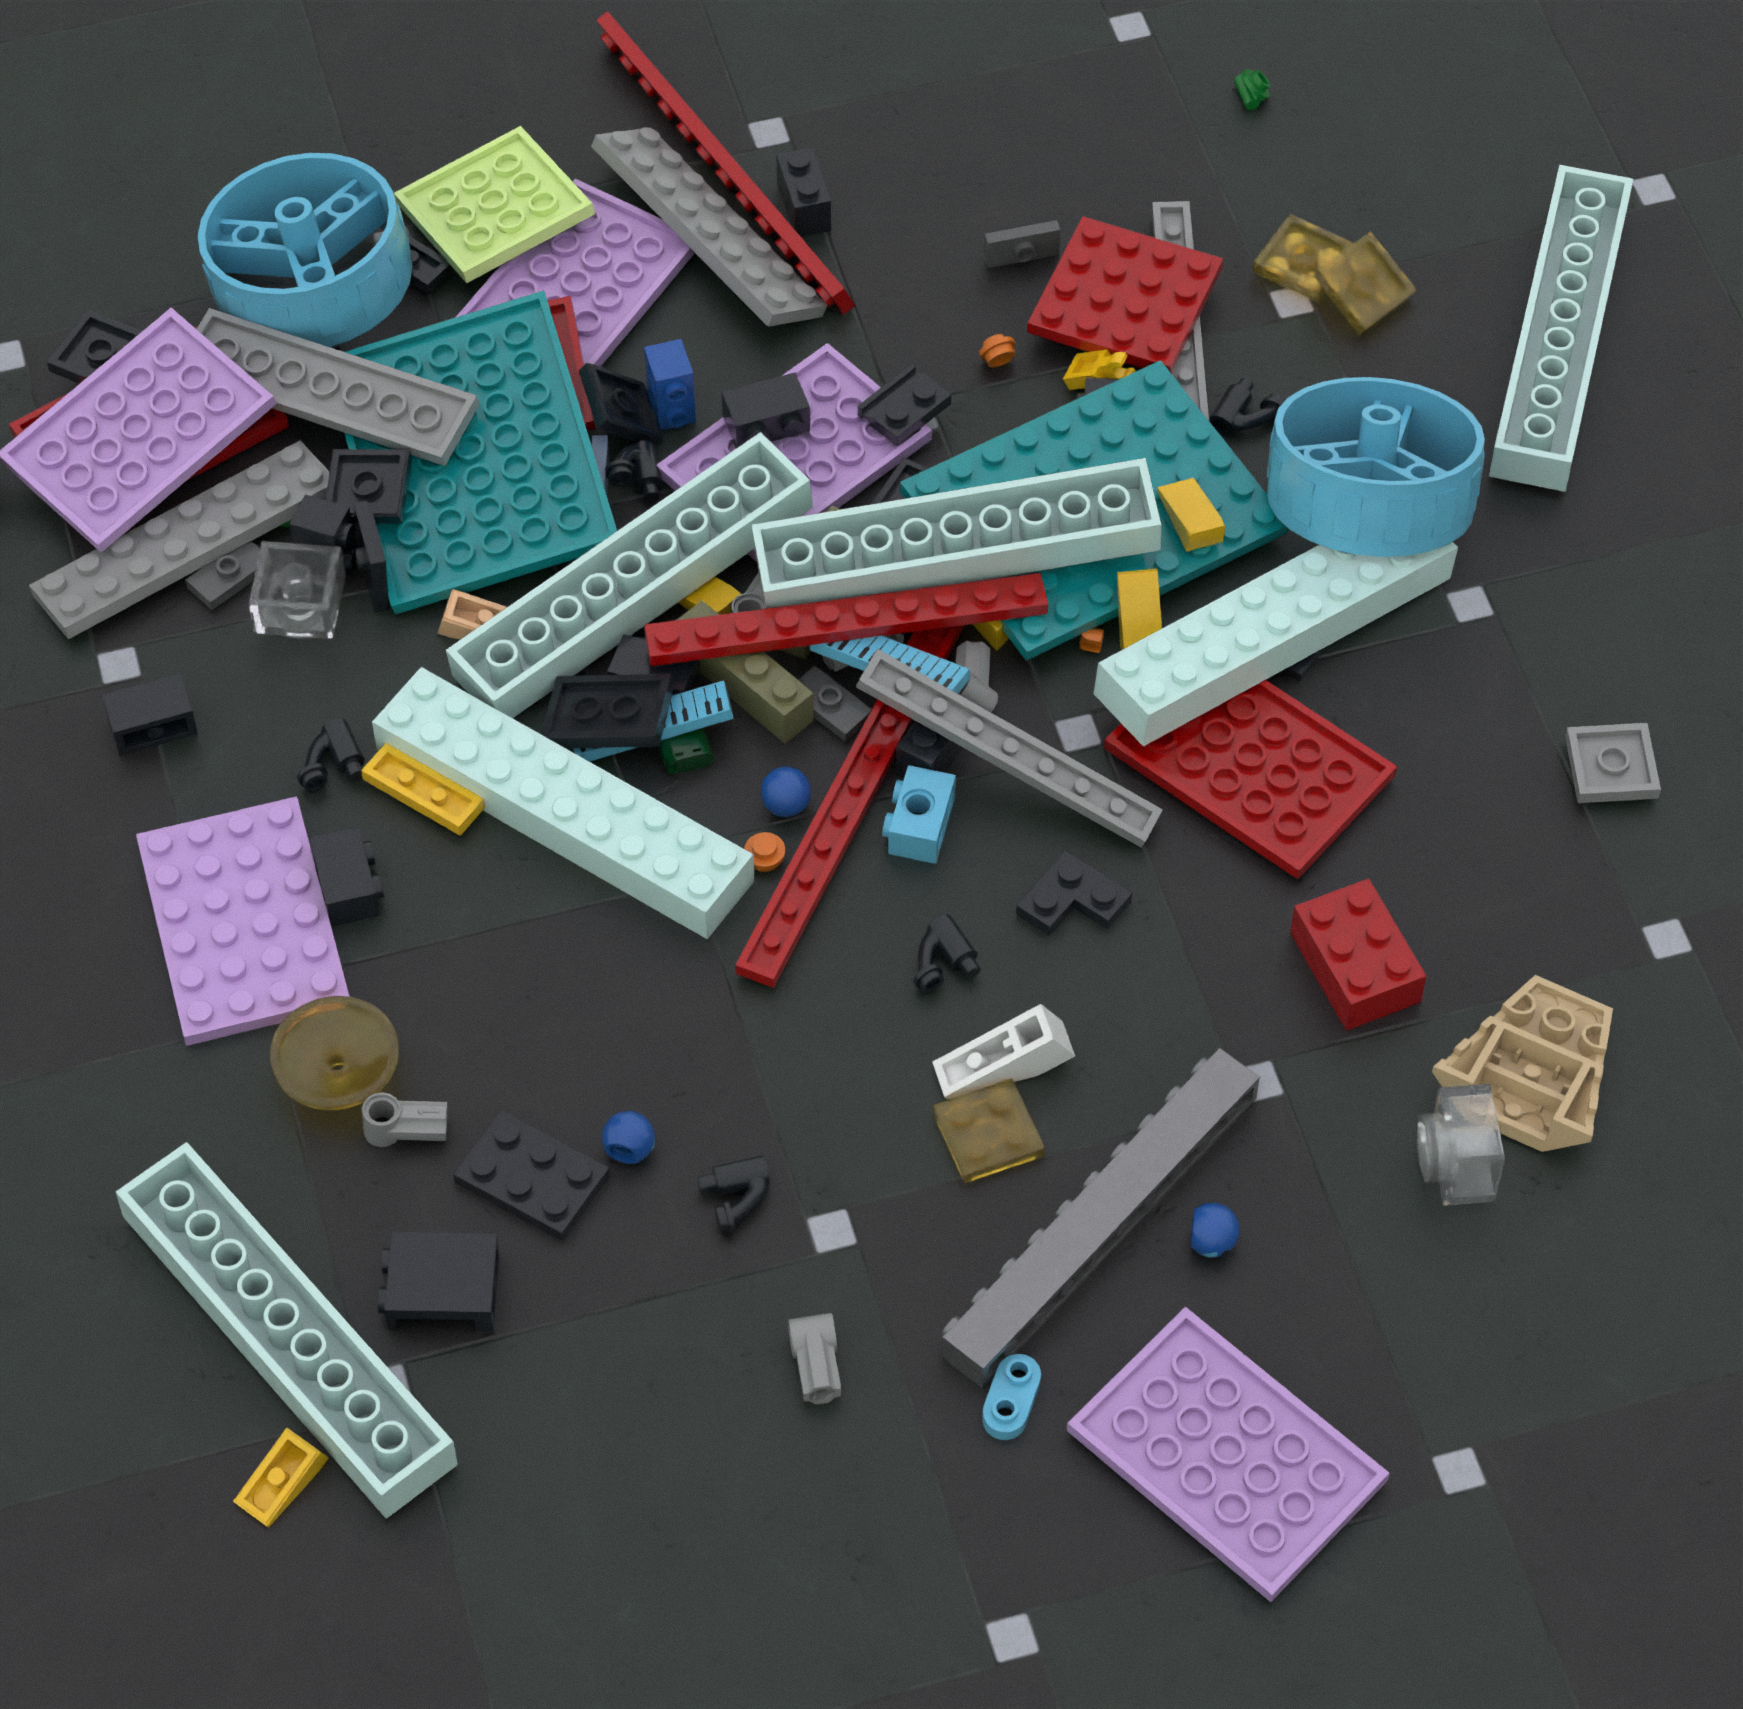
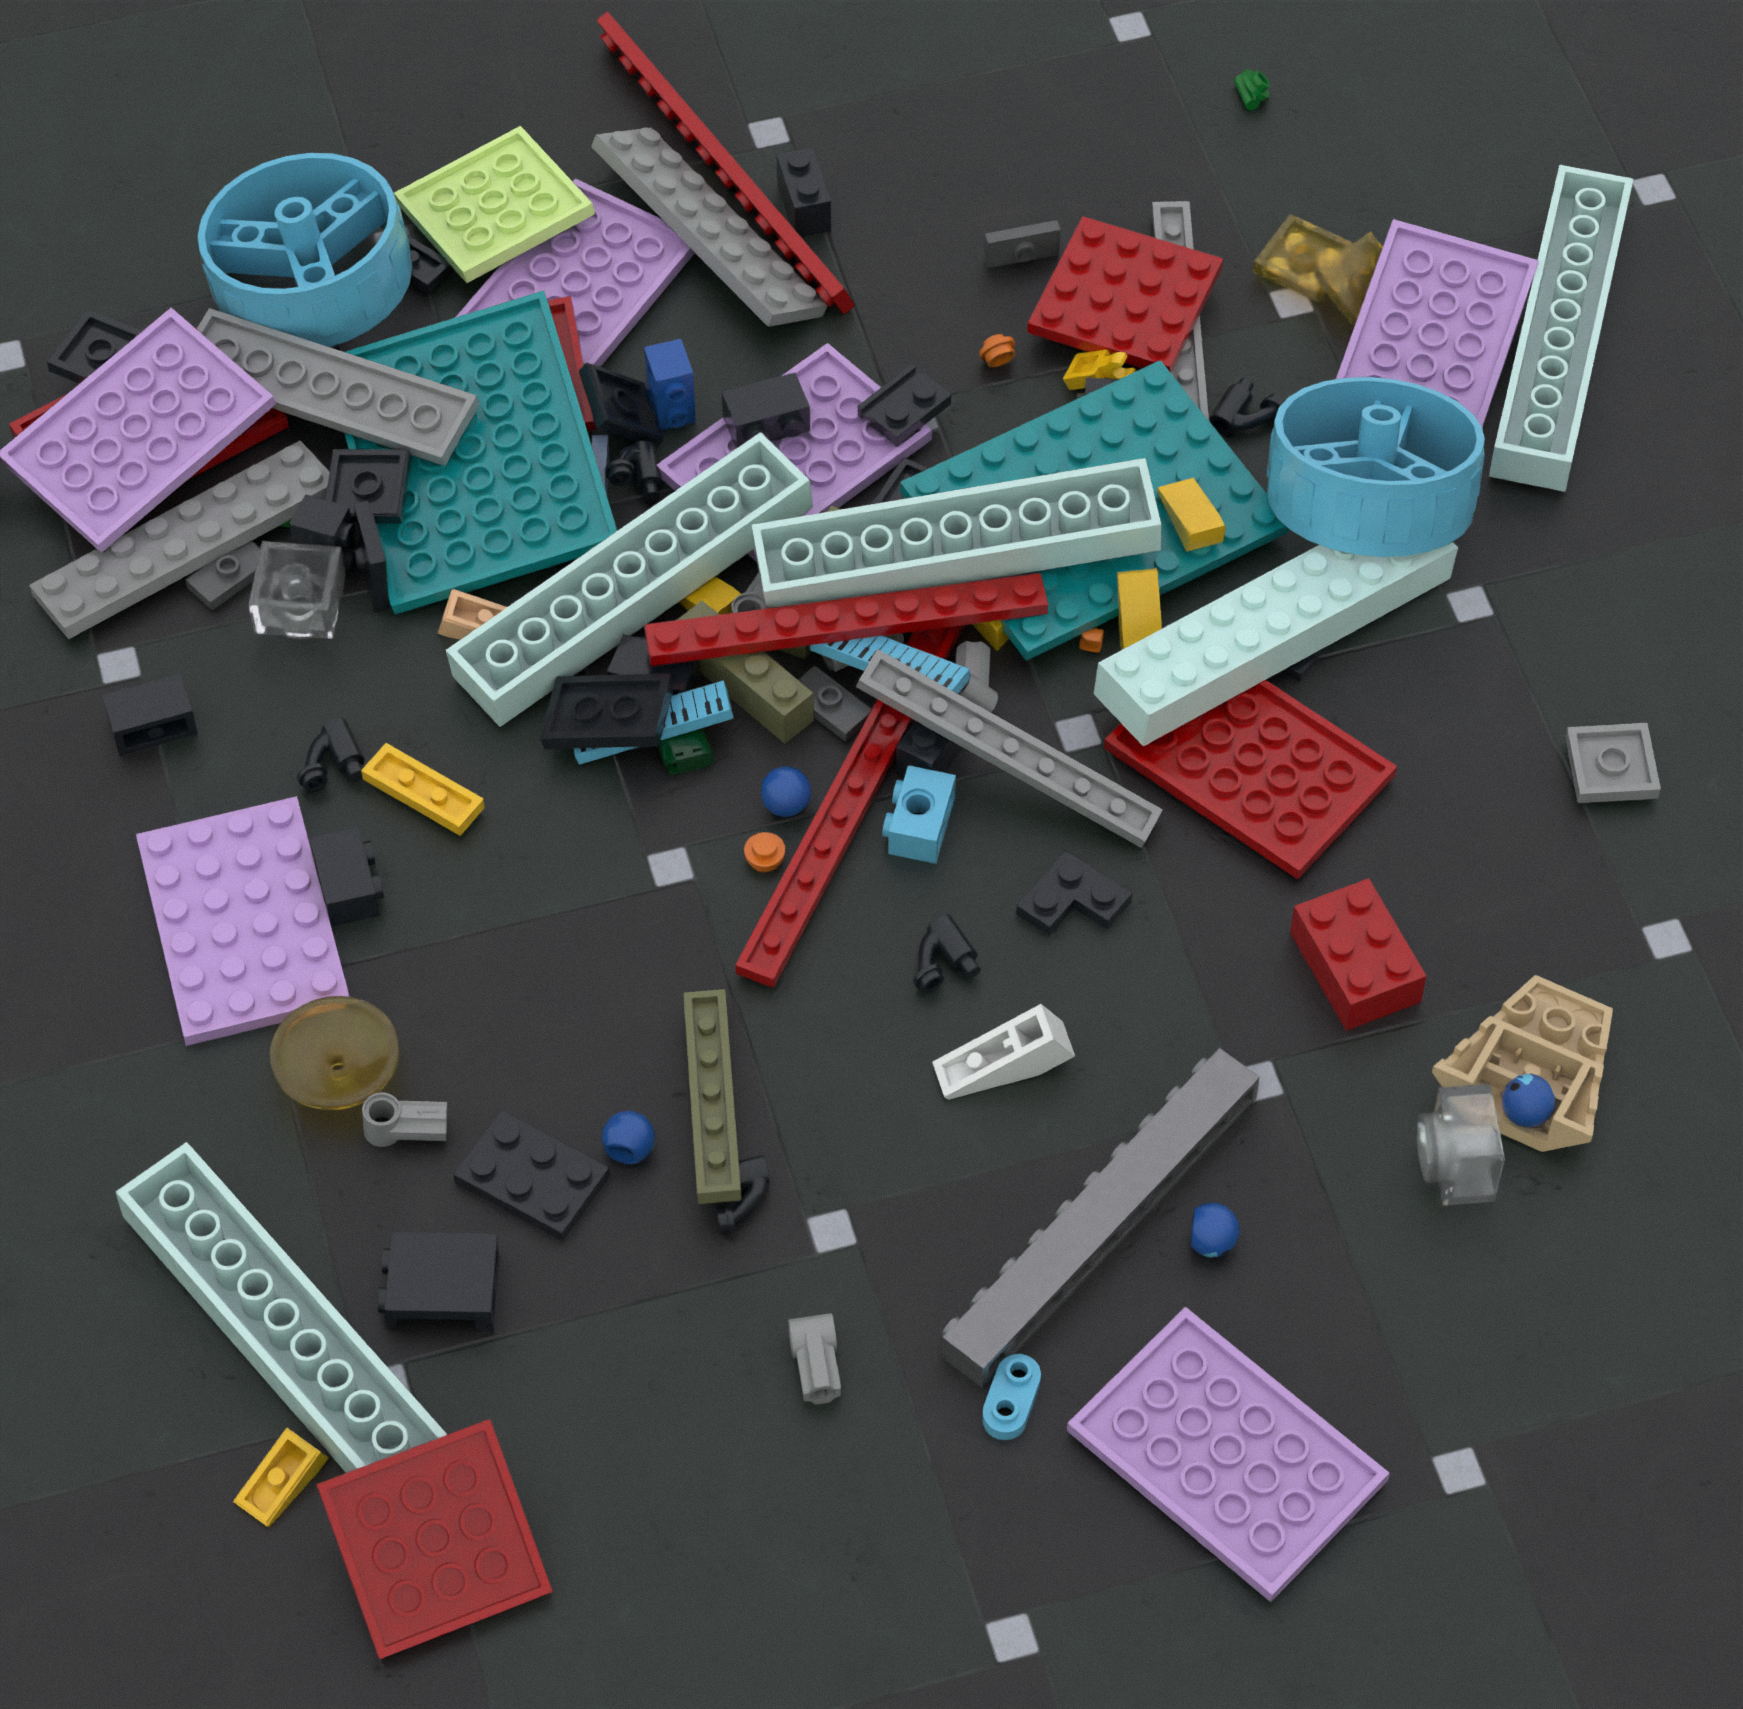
light aqua brick [372,667,754,939] -> none
clear yellow plate [933,1079,1045,1183] -> none
none -> red plate [316,1419,553,1659]
none -> olive plate [683,989,742,1204]
none -> lavender plate [1336,219,1539,429]
none -> blue piece [1501,1073,1555,1128]

